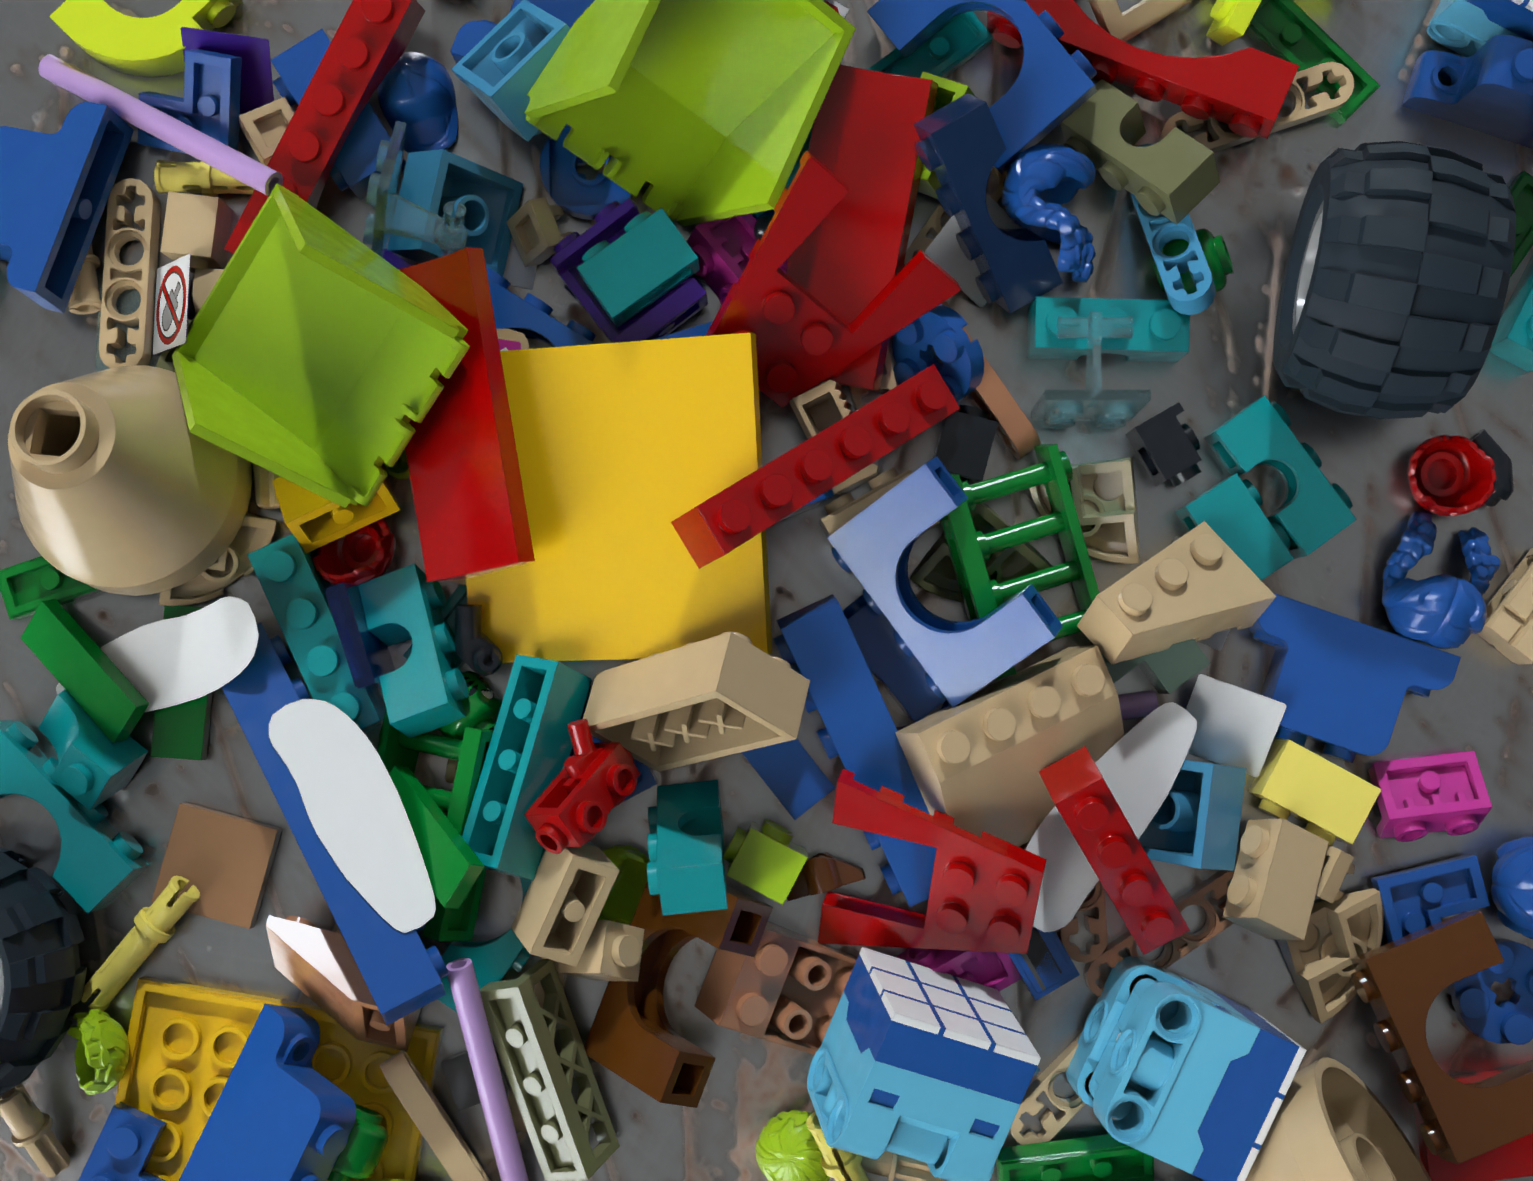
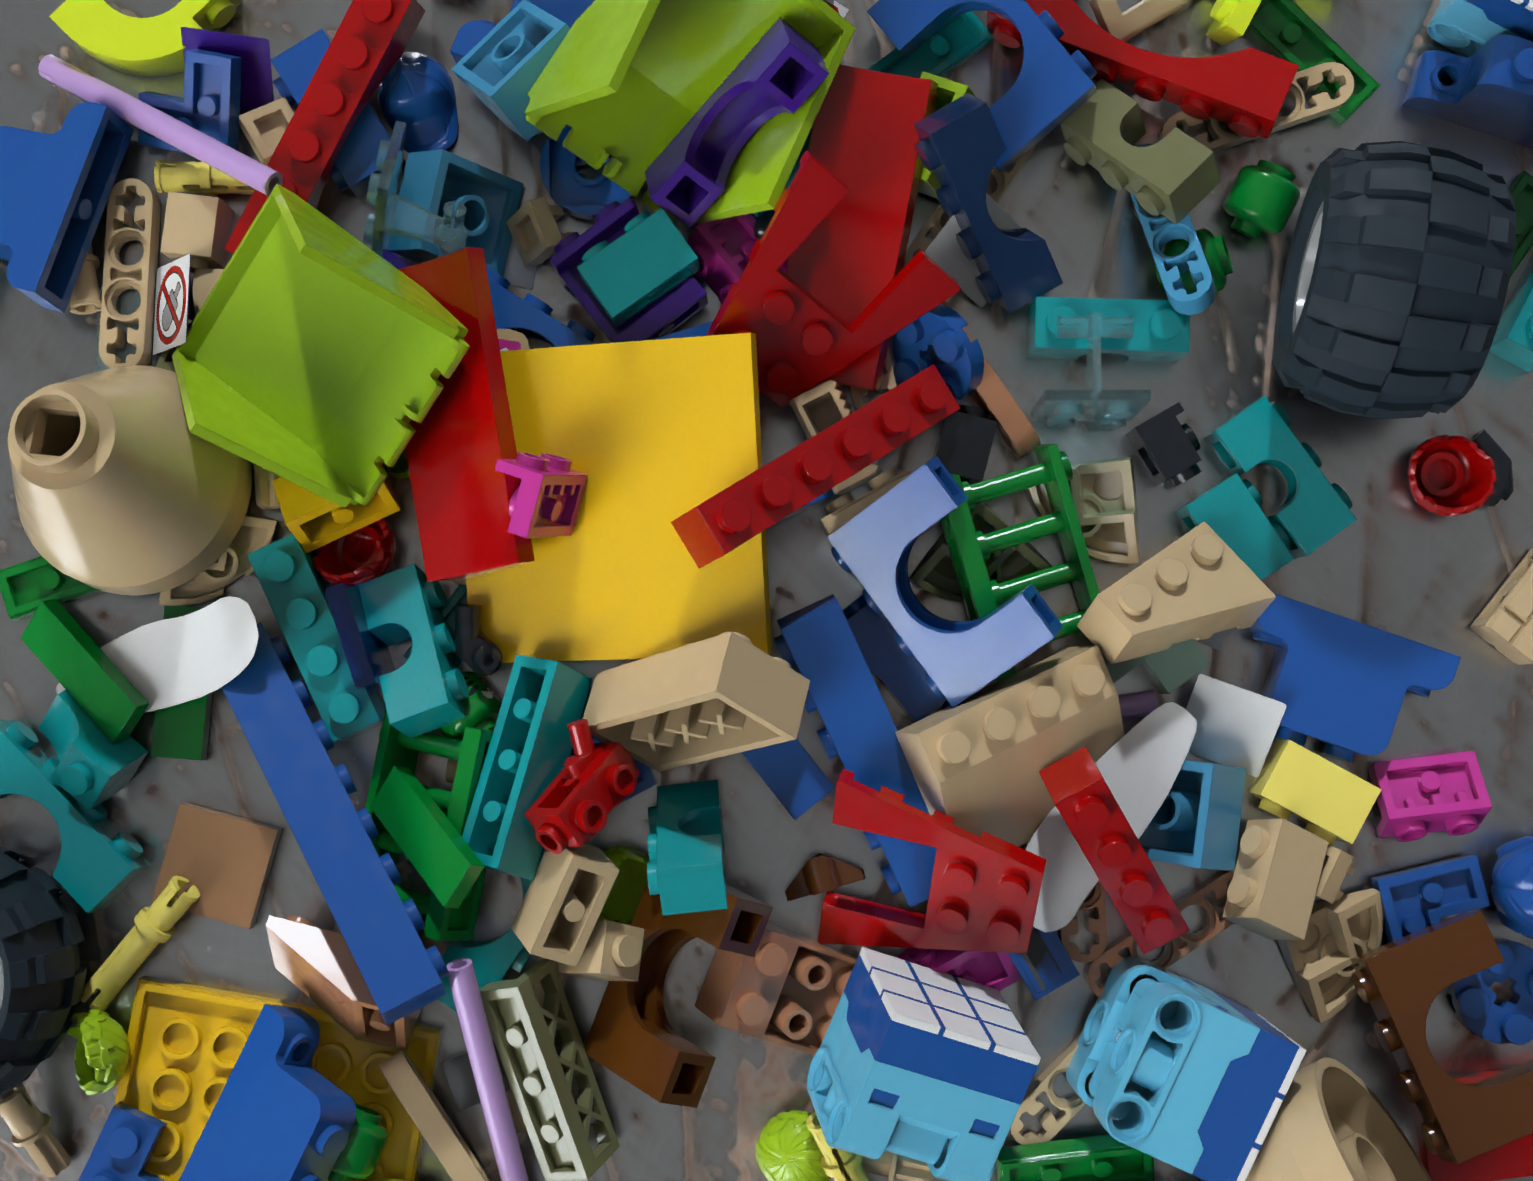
white sticker [269,699,436,933] -> none
lime brick [723,818,808,905] -> none
blue hair [1002,144,1096,283] -> none
blue hair [1382,511,1501,650] -> none
none -> bracket [495,452,588,538]
none -> dark purple arch [645,17,829,228]
none -> green head [1223,159,1300,240]

